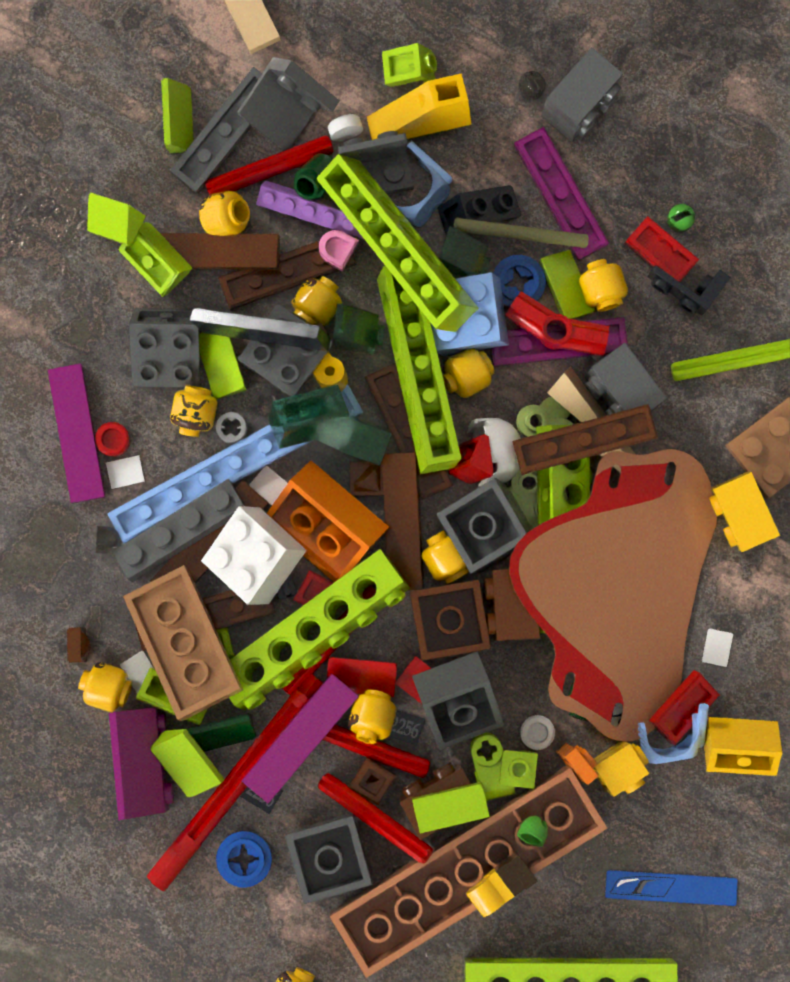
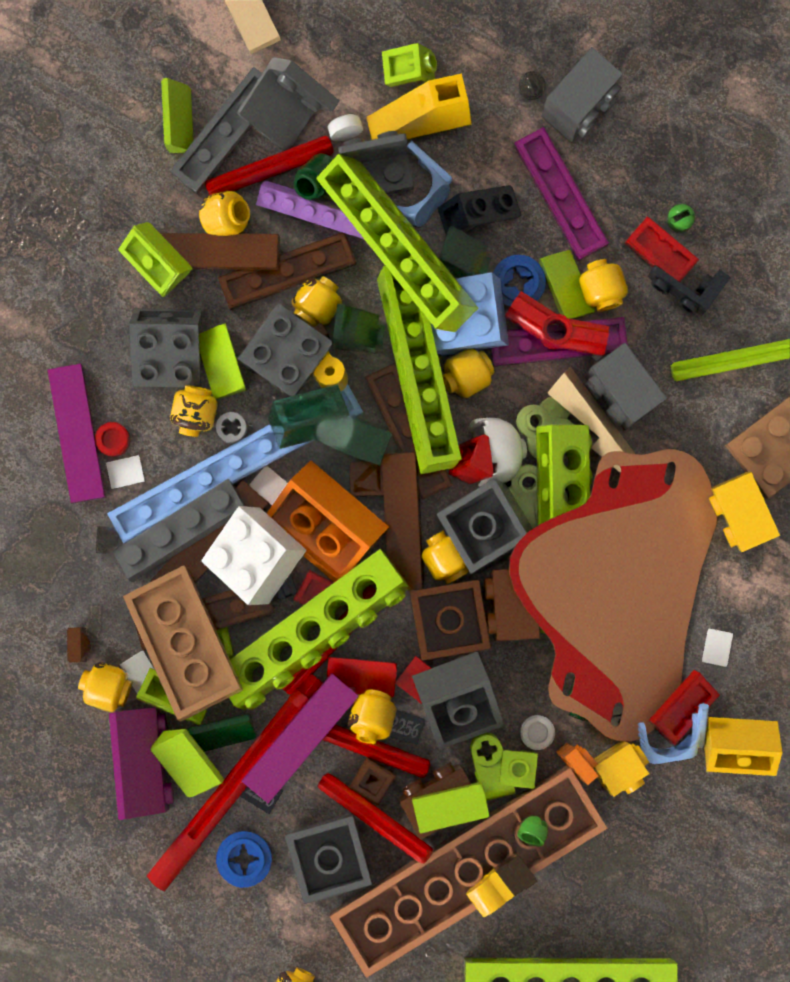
lime slope [87,193,146,246] -> none
tile [190,308,331,351] -> none
bright pink tile [319,230,359,272] -> none
olive bar [454,218,589,248] -> none
reddish brown tile [512,404,658,475] -> none
blue sticker [605,870,738,906] -> none

